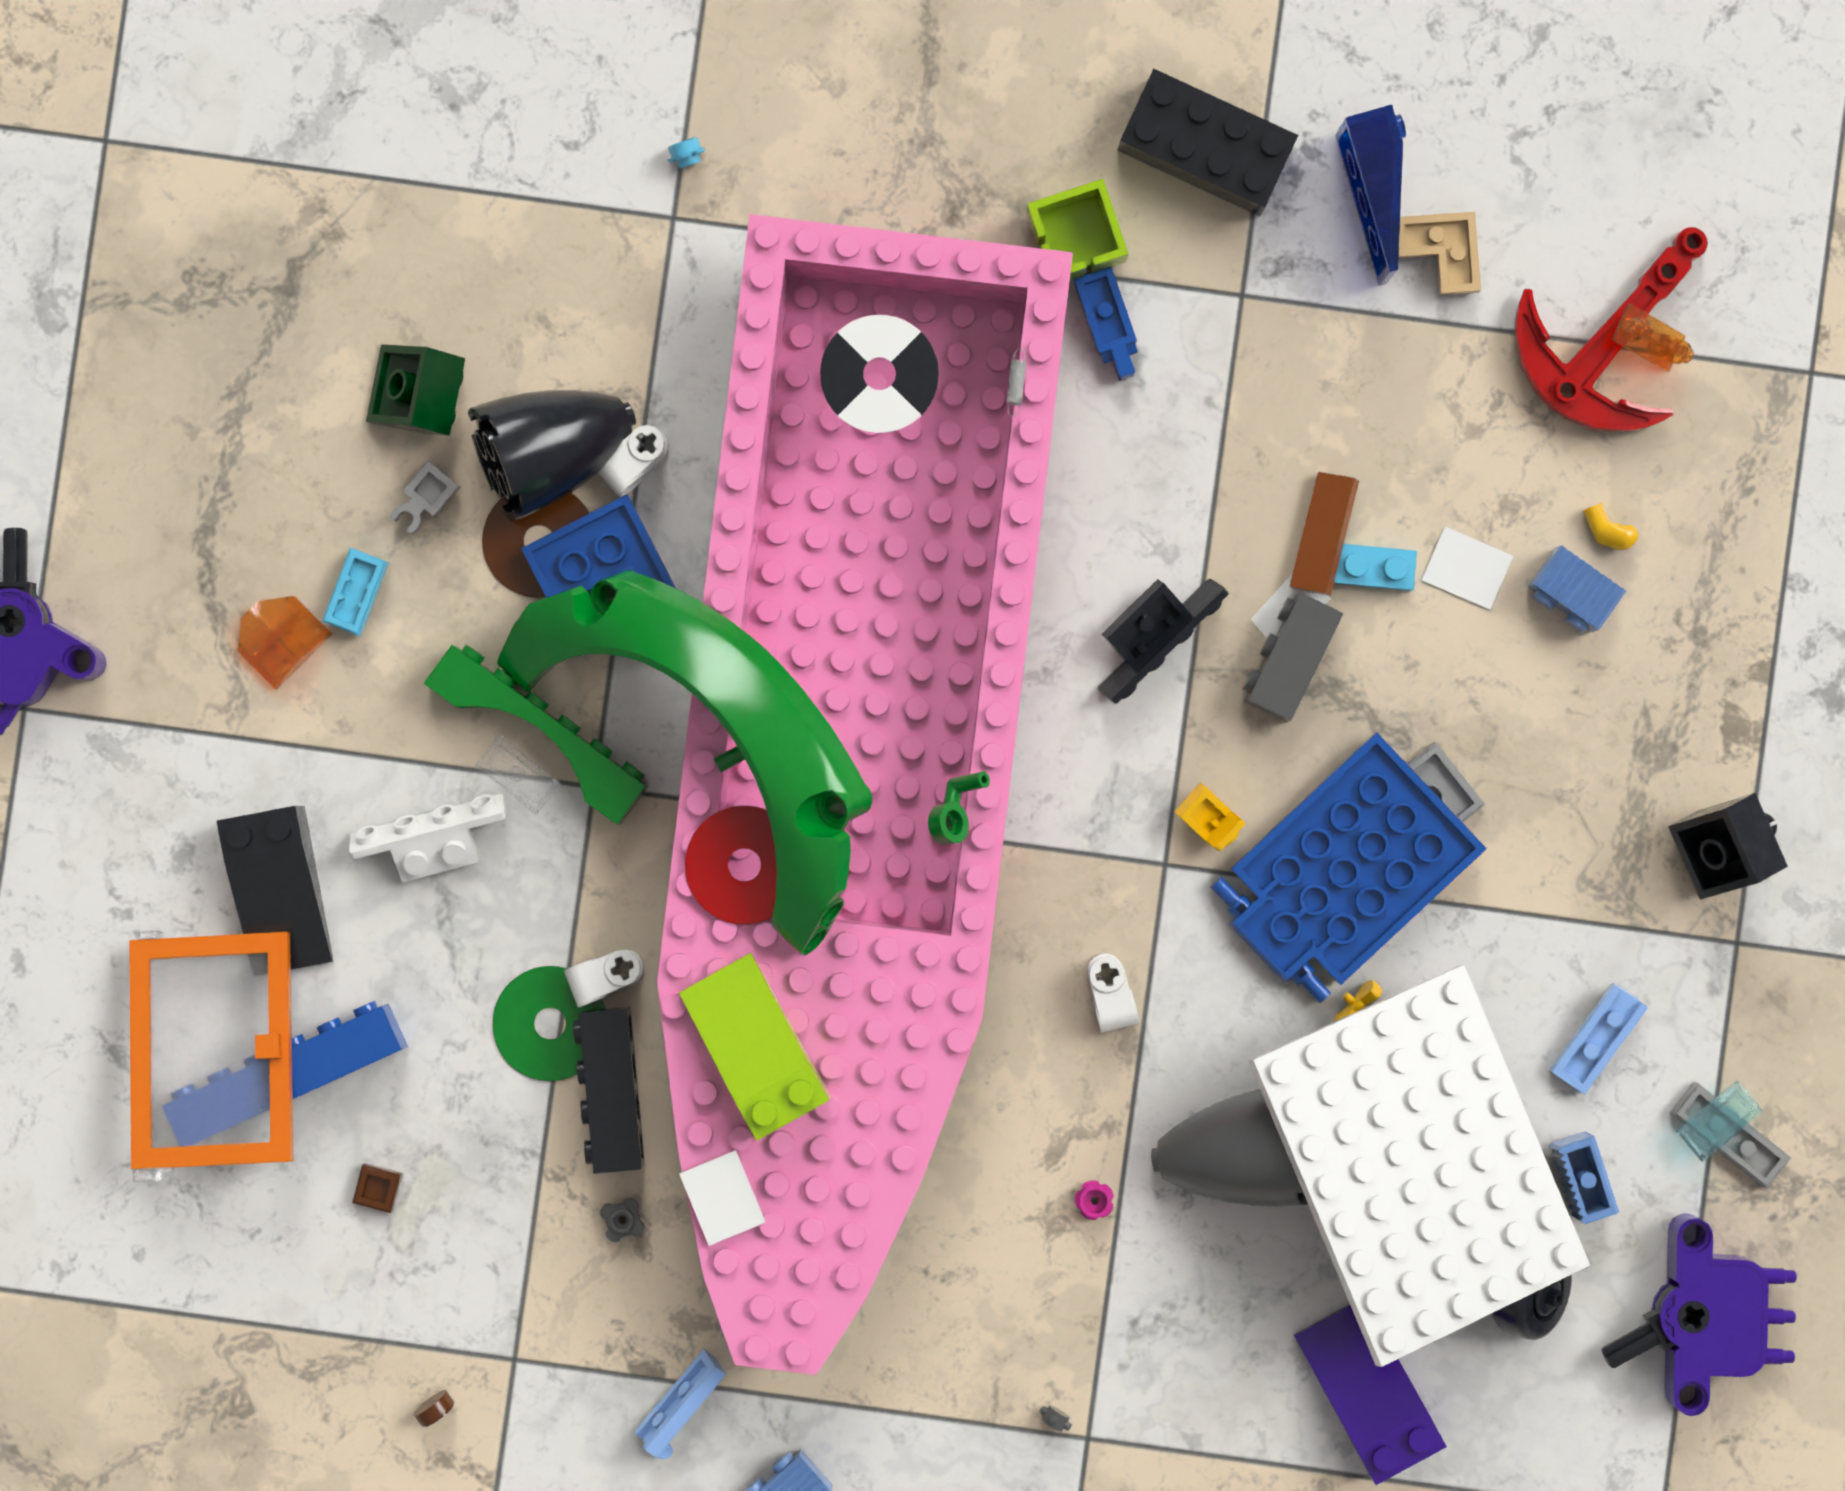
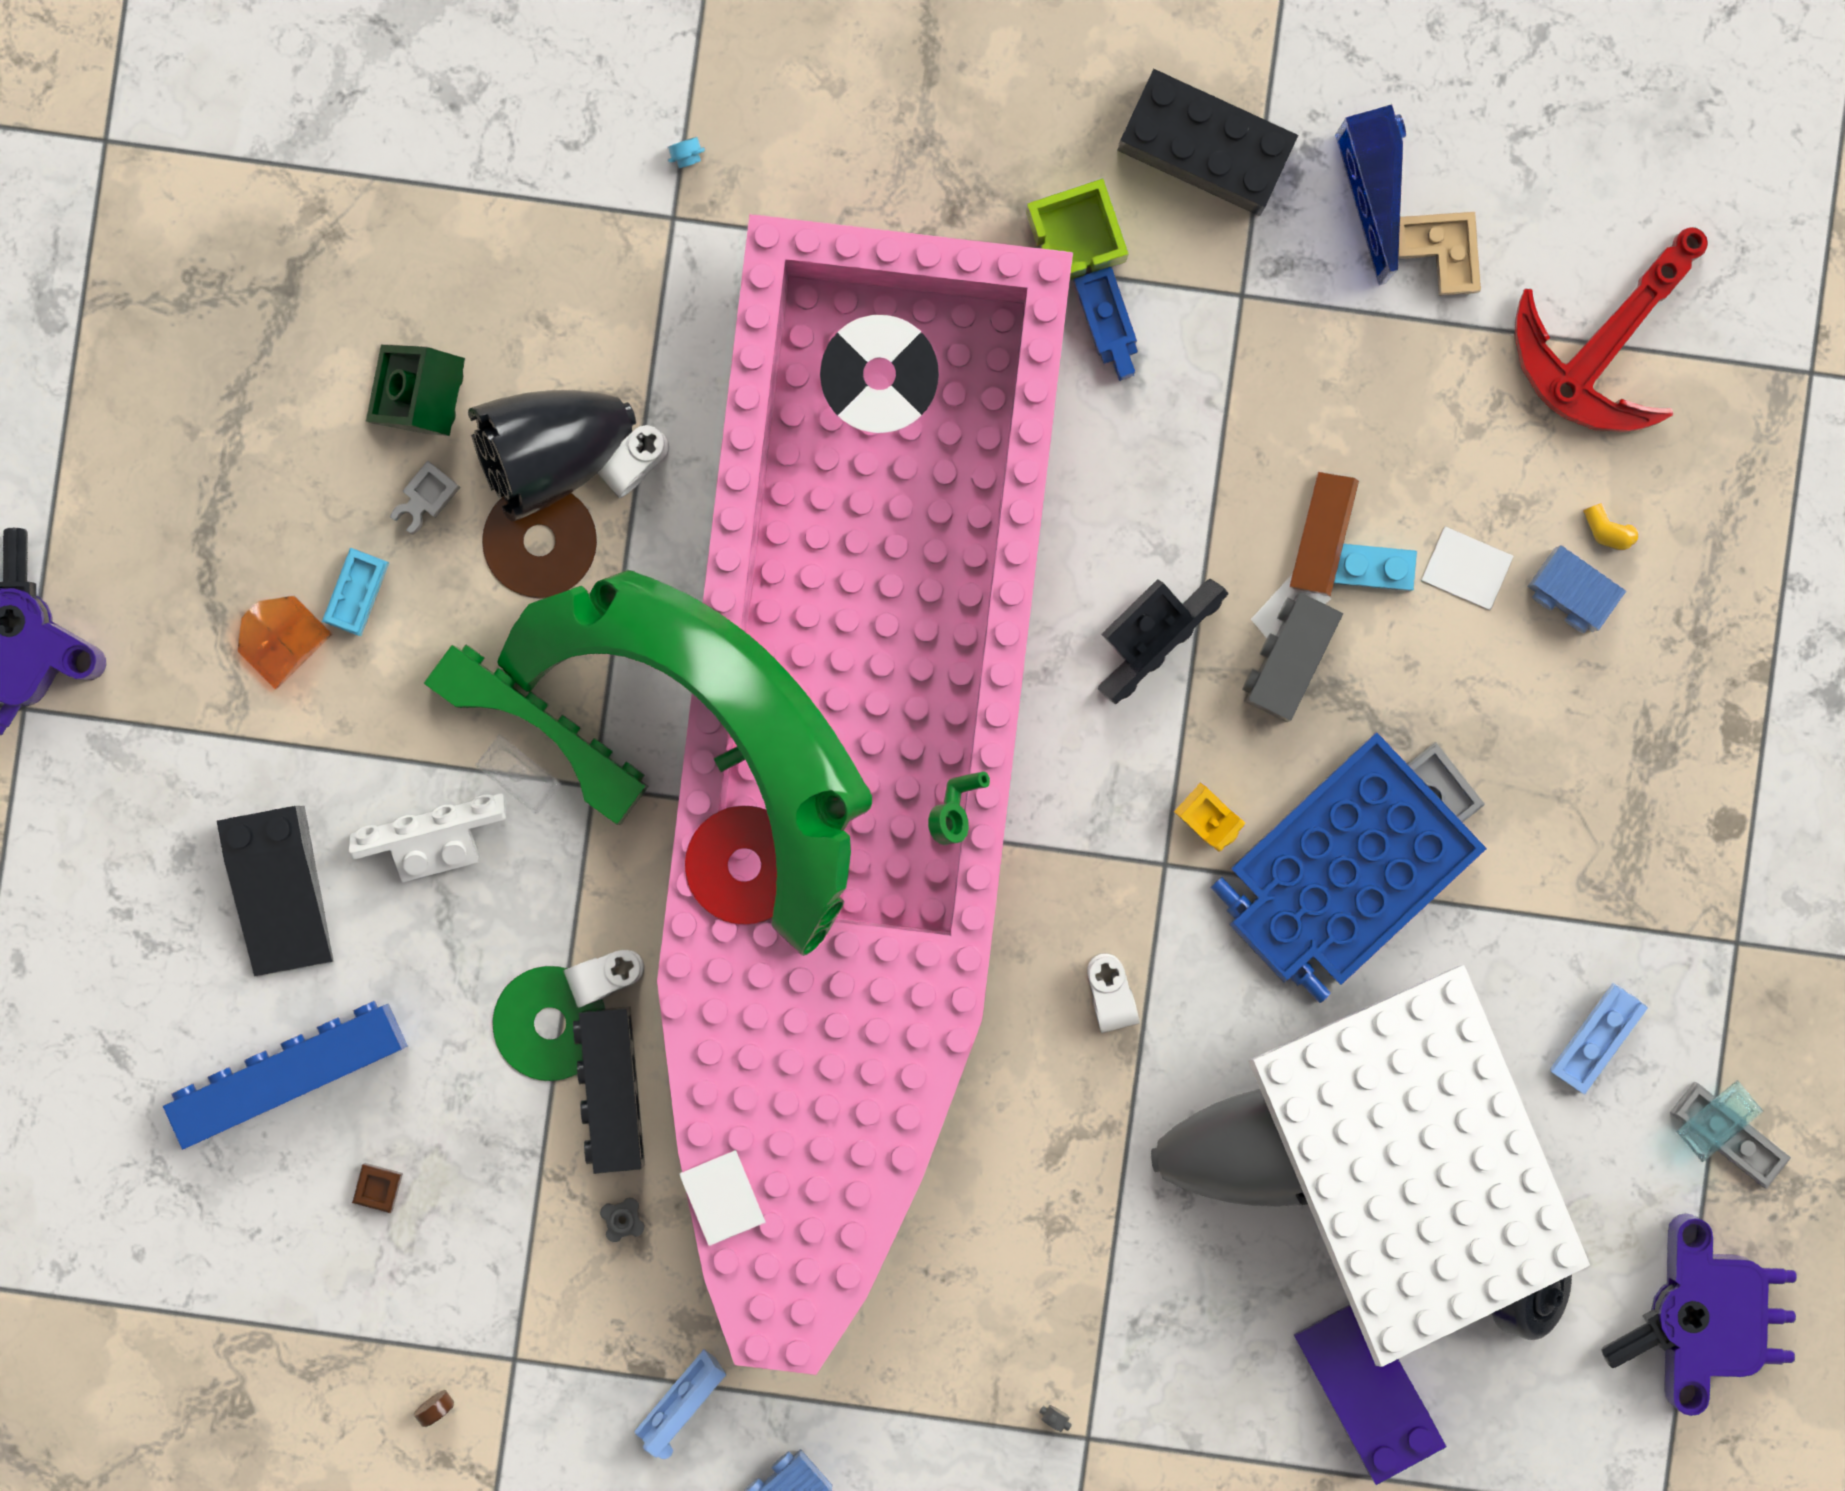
door [129,931,294,1182] -> none
blue plate [521,494,676,598] -> none
lime slope [679,953,831,1141] -> none
white piece [1006,348,1027,417] -> none
dark pink plate [1075,1180,1114,1220] -> none
yellow piece [1334,980,1383,1022] -> none
medium blue brick [1549,1131,1619,1224] -> none
clear orange hinge [1612,304,1694,372] -> none
black brick [1668,793,1788,900] -> none

